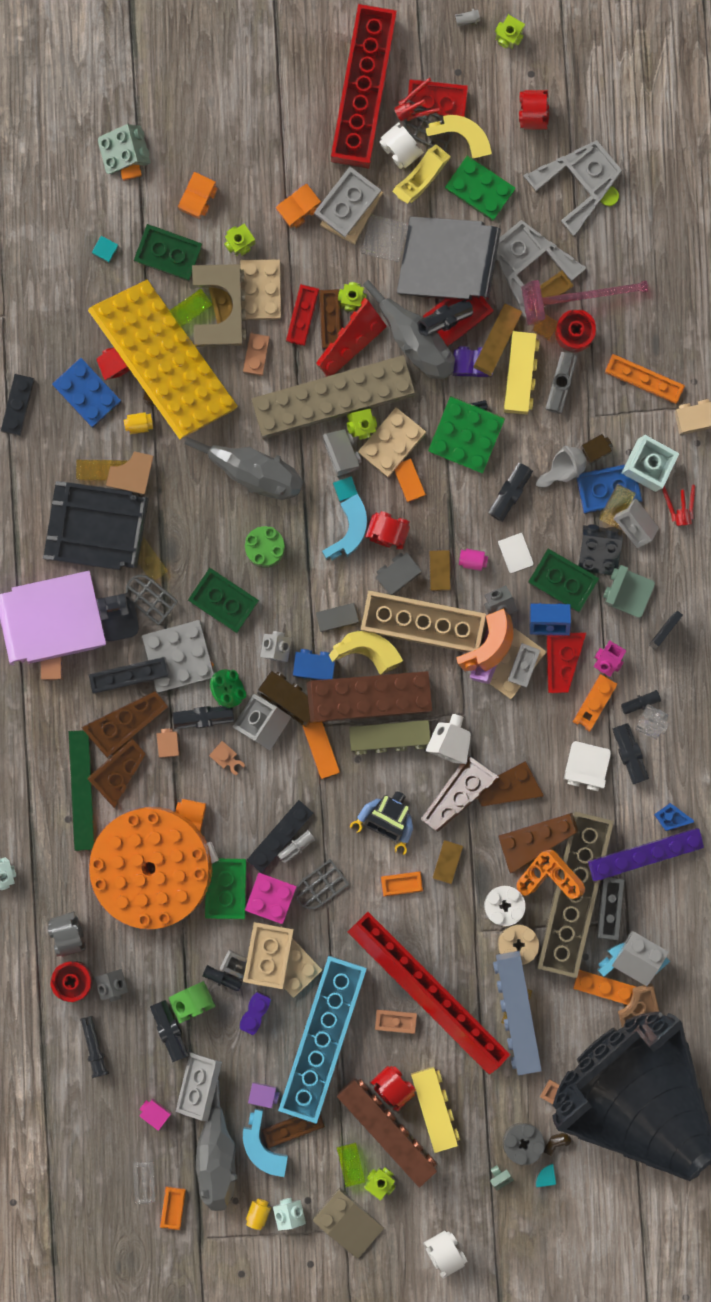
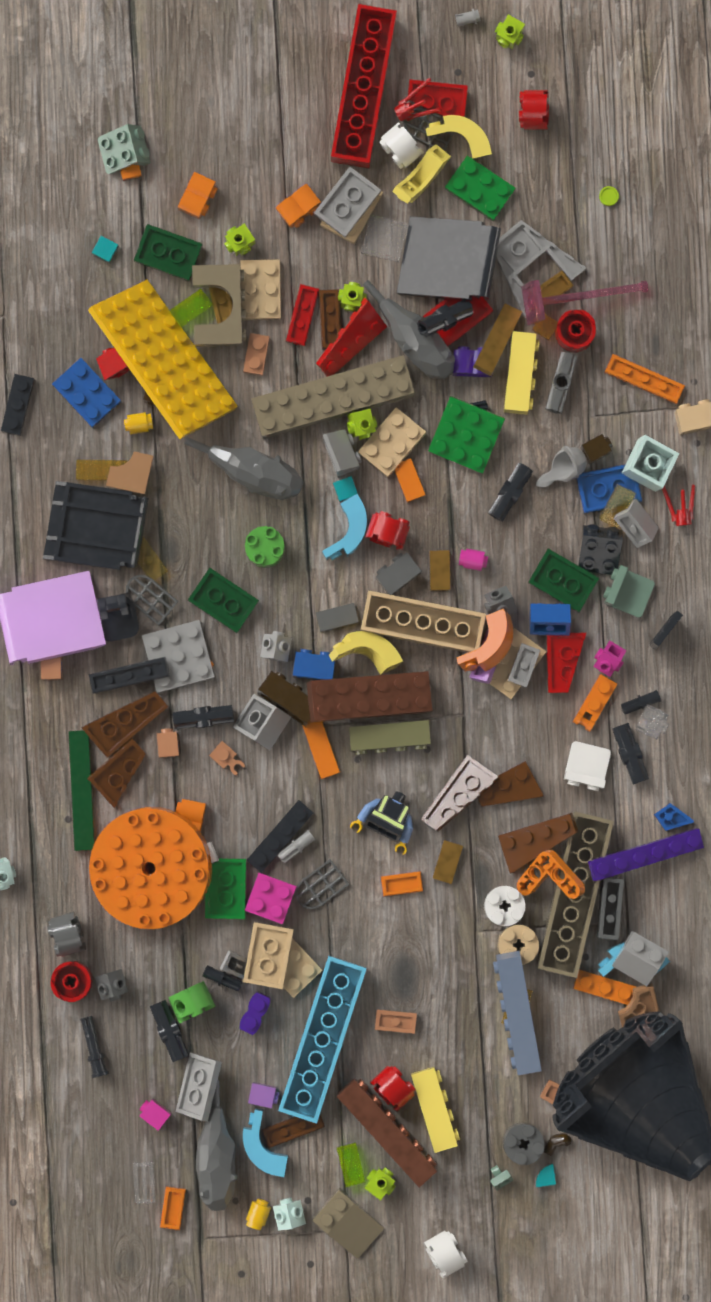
green plate [210,669,246,708] -> none
red brick [347,912,511,1075] -> none
white torso [426,714,471,764] -> none
white sticker [498,533,533,573] -> none
light grey wing [523,140,622,237] -> none

